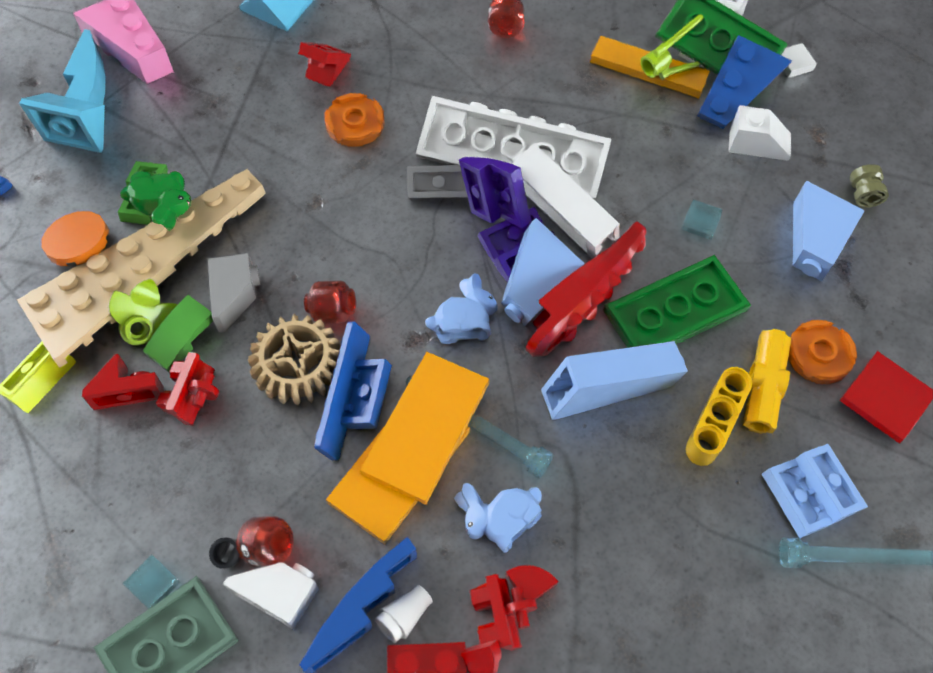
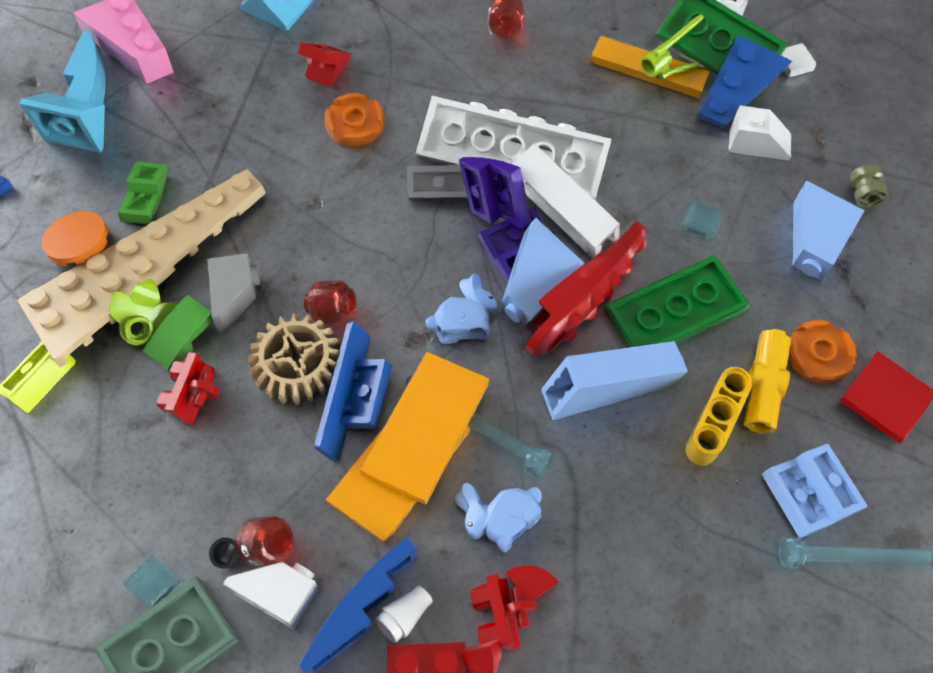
red slope [82,354,164,410] -> none
green animal [120,171,191,231] -> none

